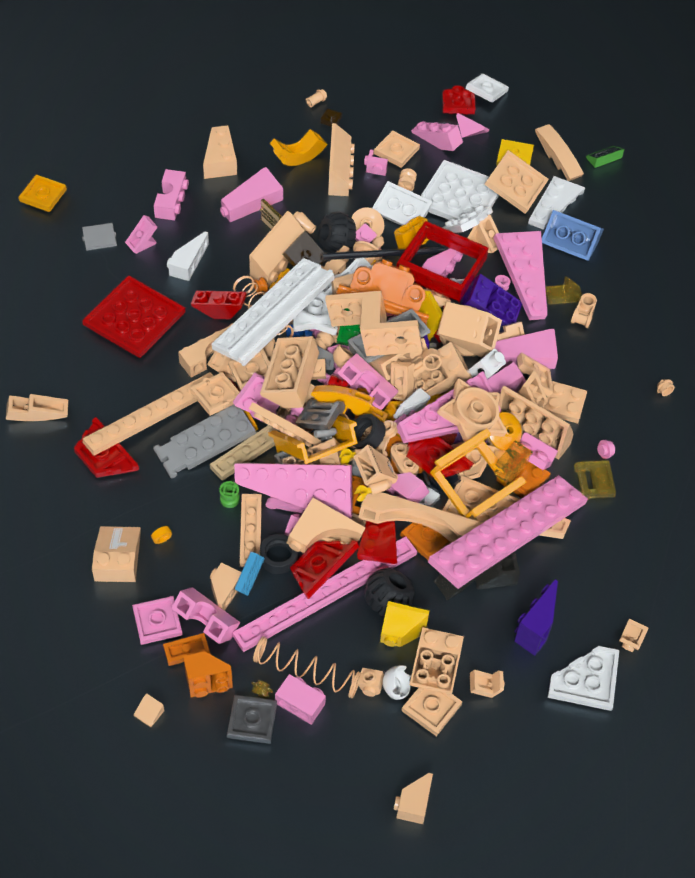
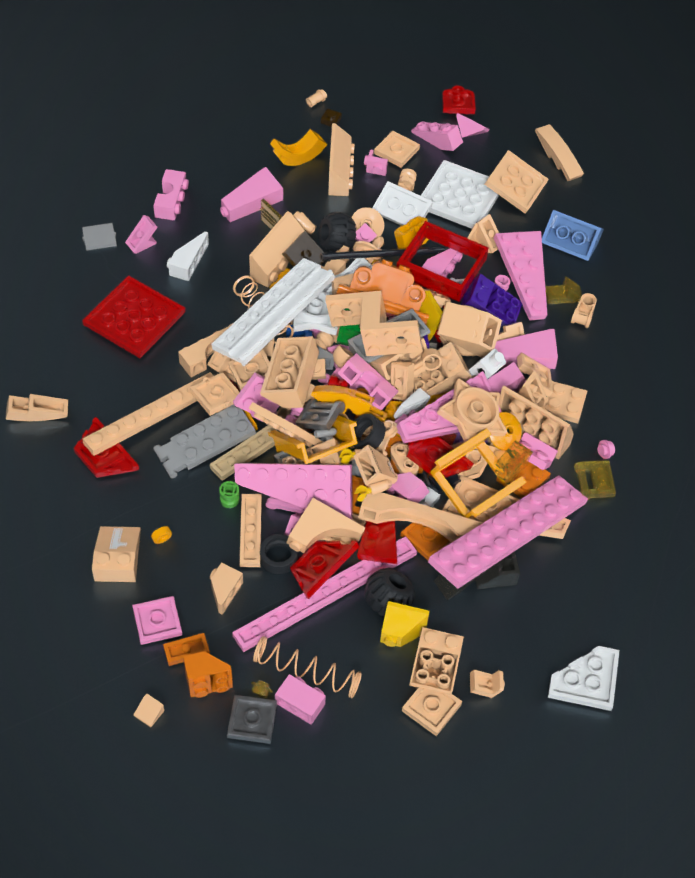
light orange plate [19,175,67,212] -> none
bright pink arch [171,587,240,644] -> none
red slope [191,291,247,319] -> none
light nougat wedge [203,125,237,179] -> none
dark azure tile [235,551,265,596] -> none
orange bush [254,277,268,295] -> none
light nougat plate [358,668,384,697] -> none
white hair [382,665,411,700] -> none
light nougat slope [394,773,433,824] -> none
white plate [441,204,493,233] -> none
white plate [465,74,509,102] -> none
yellow plate [496,139,534,166] -> none
dark purple slope [514,579,558,656] -> none
white wing [528,176,585,230] -> none
bright green slope [586,146,624,168] -> none
light nougat bracket [619,619,648,652] -> none
light nougat plate [657,379,675,396] -> none

